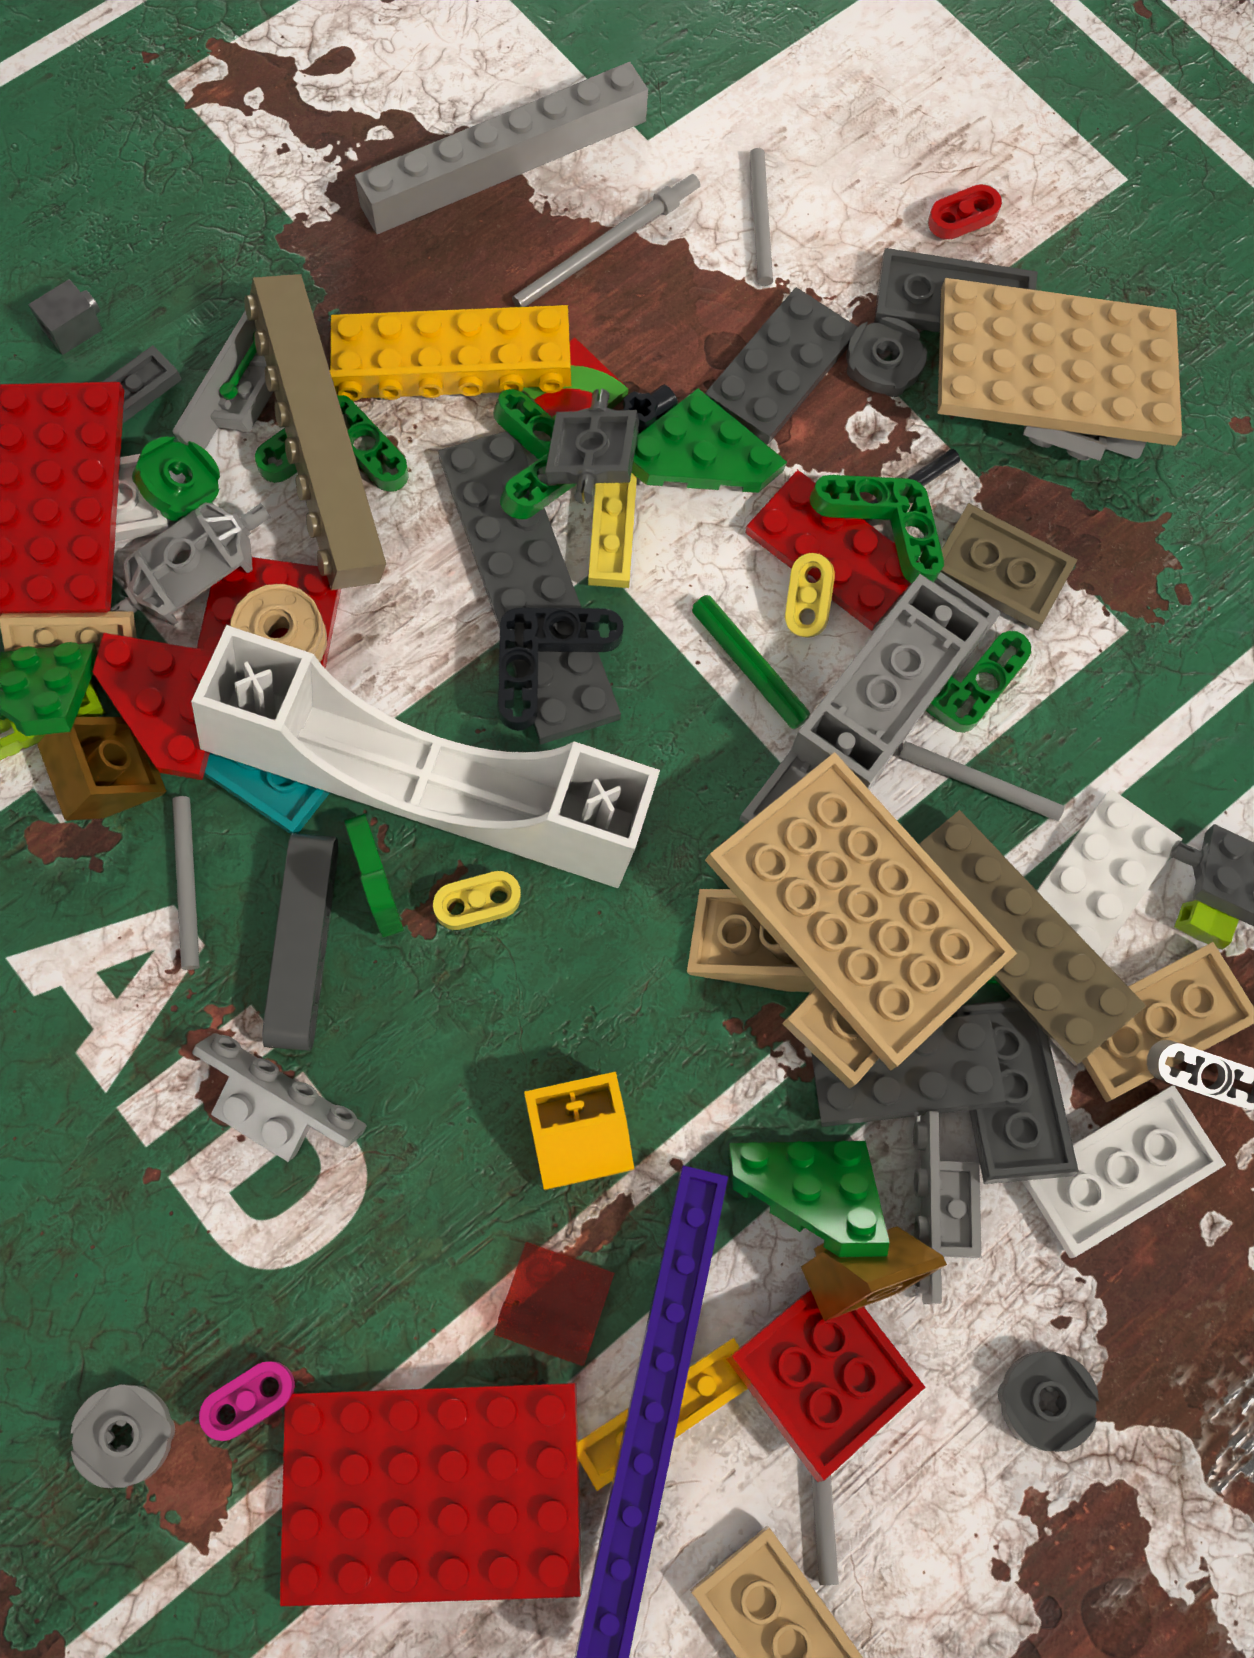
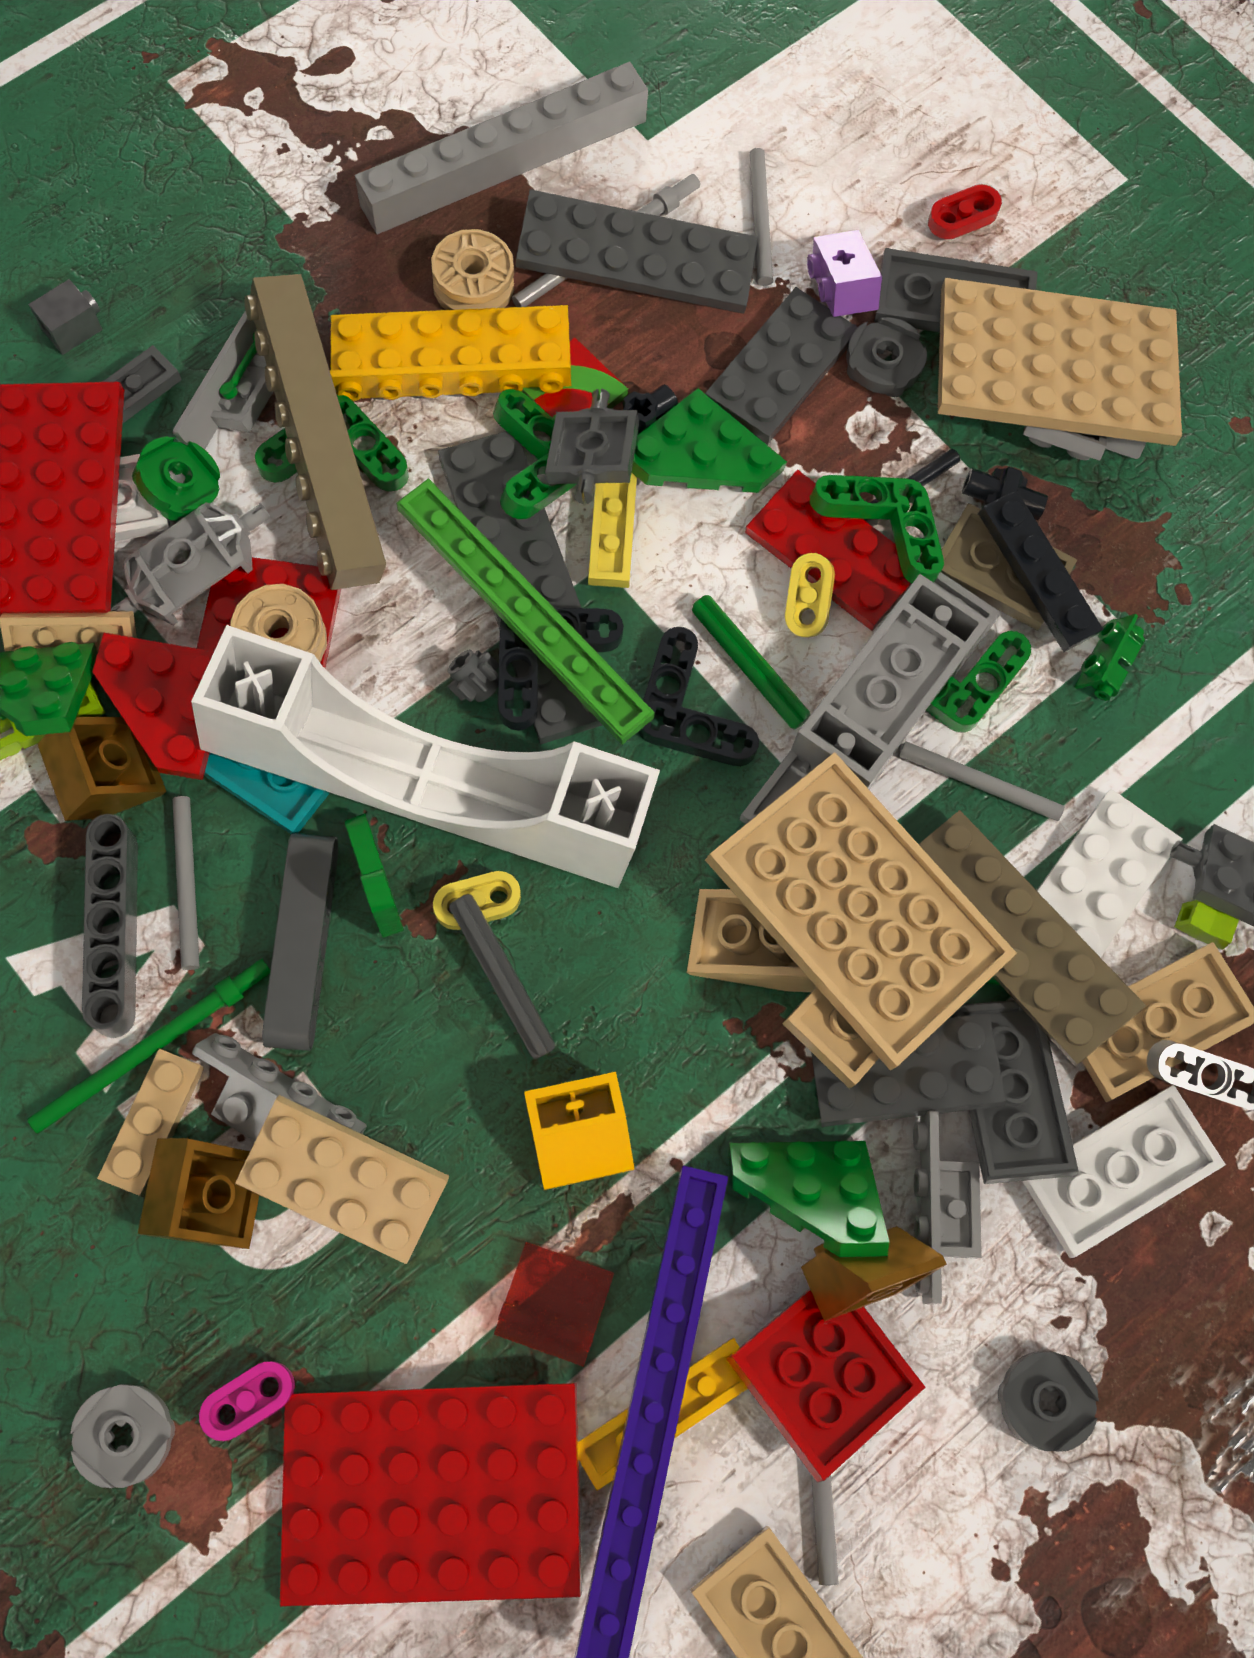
none -> green bar [27,958,271,1134]
none -> dark grey beam [82,814,138,1038]
none -> tan plate [97,1049,204,1197]
none -> pearl gold slope [138,1138,259,1249]
none -> tan plate [235,1095,449,1264]
none -> bright green tile [396,478,655,745]
none -> tan wheel [431,229,514,310]
none -> dark grey gear [448,650,499,702]
none -> dark grey axle [449,894,555,1059]
none -> dark grey plate [516,189,758,314]
none -> black beam [639,627,759,767]
none -> medium lavender brick [807,230,882,317]
none -> black axle [962,467,1048,520]
none -> black plate [978,490,1103,652]
none -> green hinge [1074,614,1145,701]

